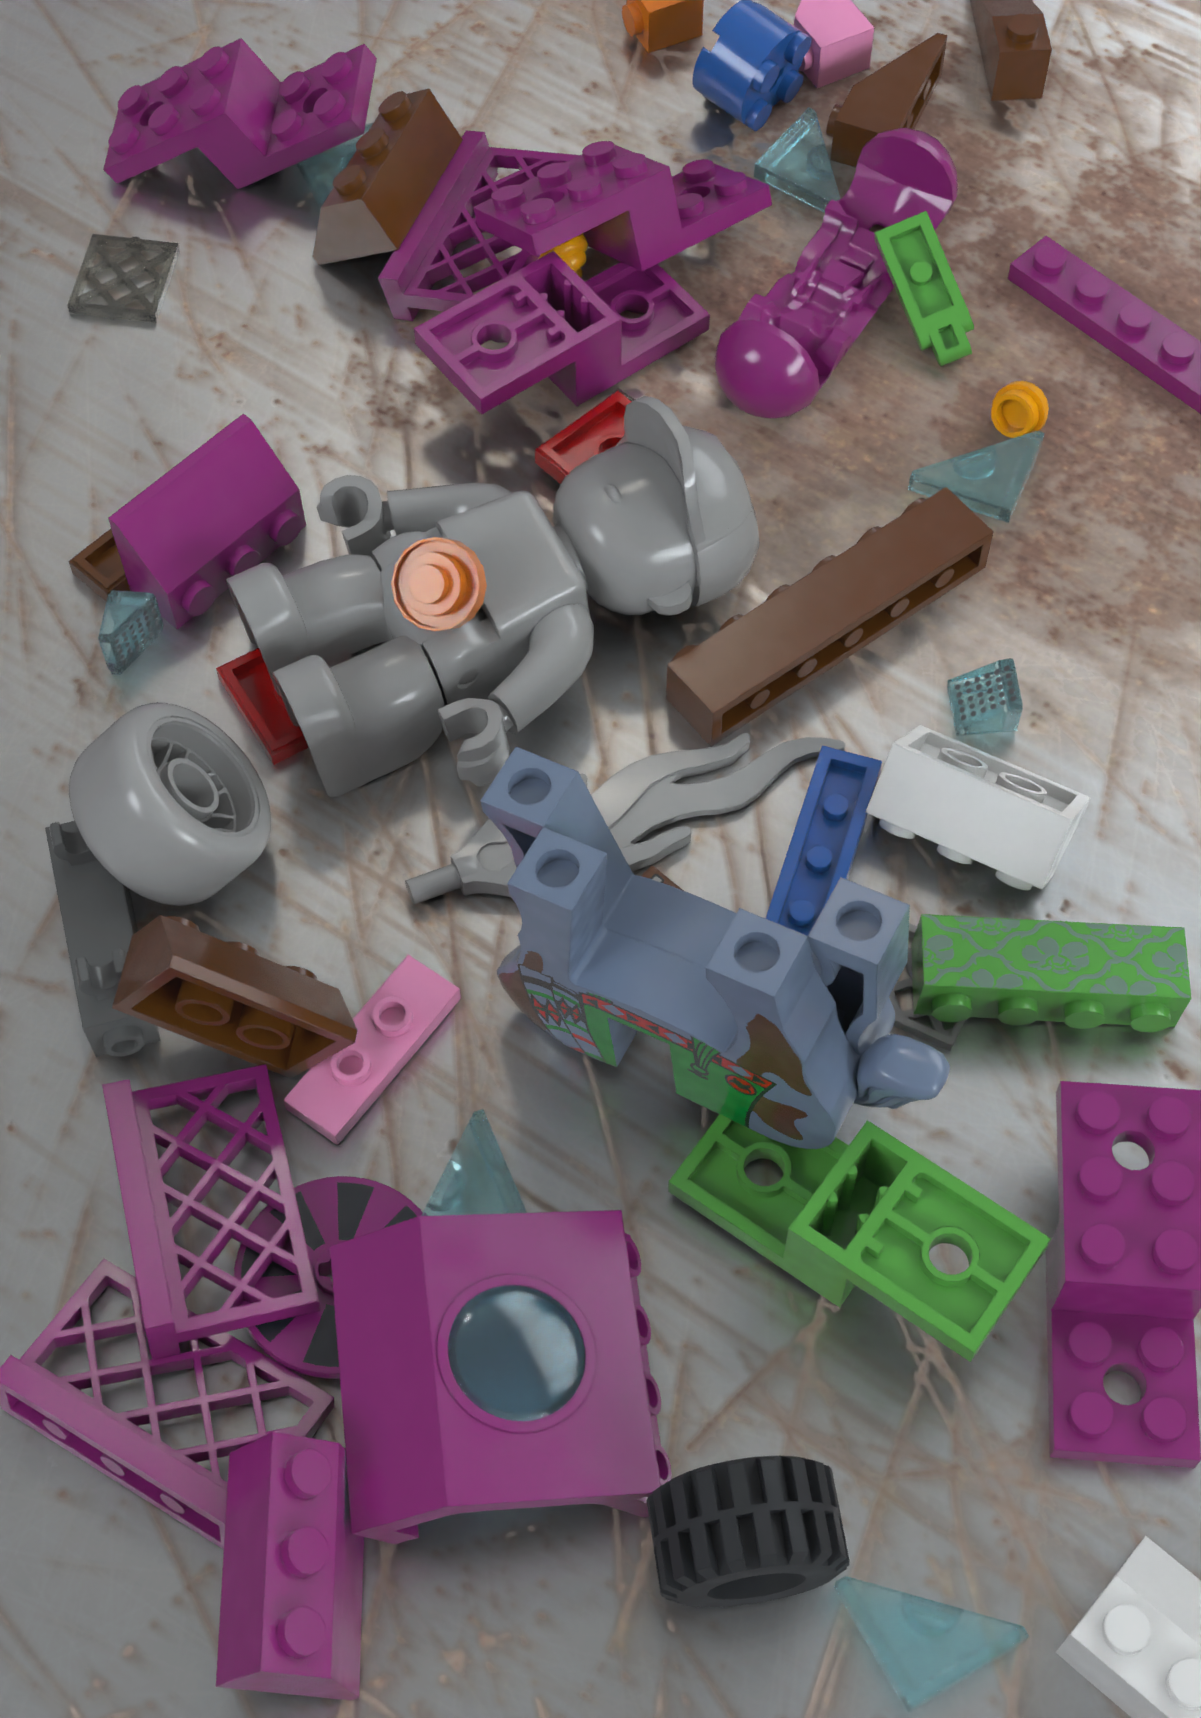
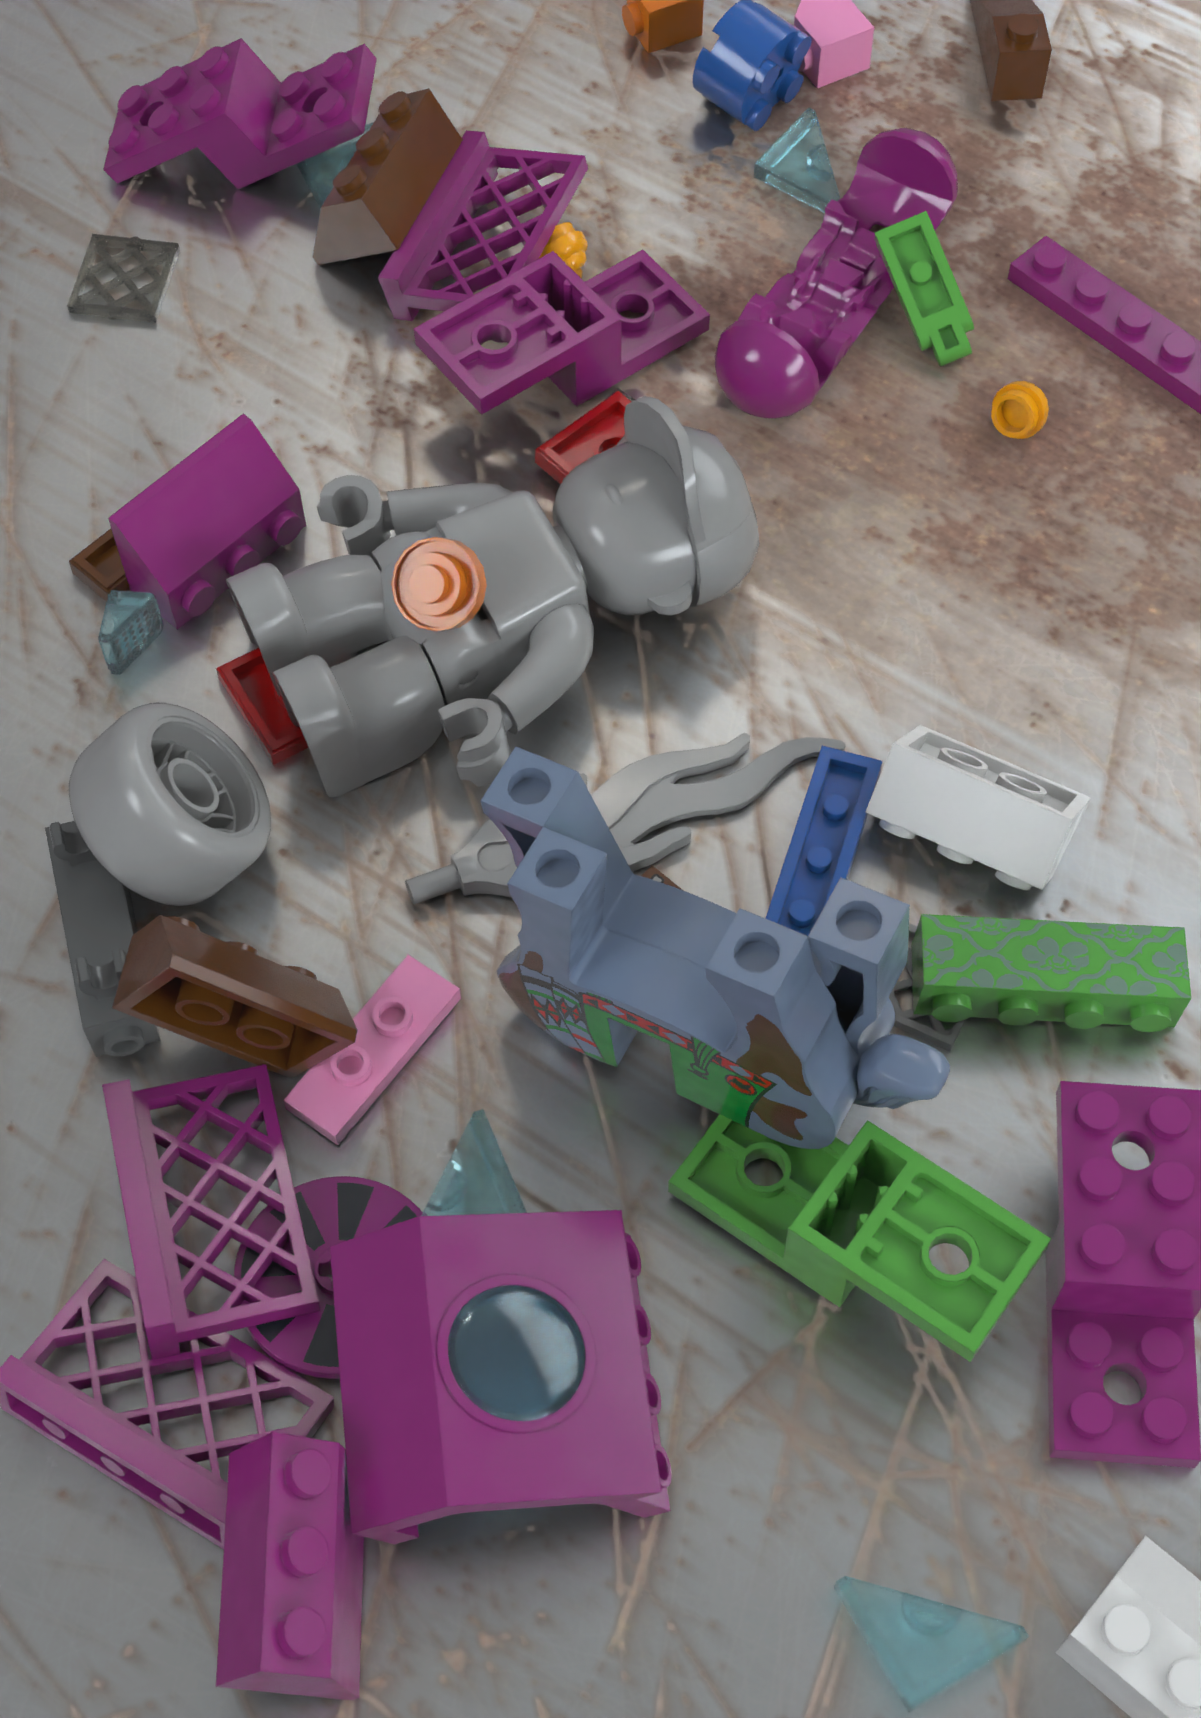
magenta bracket [473,141,772,271] -> none
black tyre [647,1456,850,1607] -> none
reddish brown brick [666,487,994,747] -> none
reddish brown slope [826,33,948,168] -> none
clear light blue tile [908,431,1045,523] -> none
clear light blue slope [947,658,1023,736] -> none

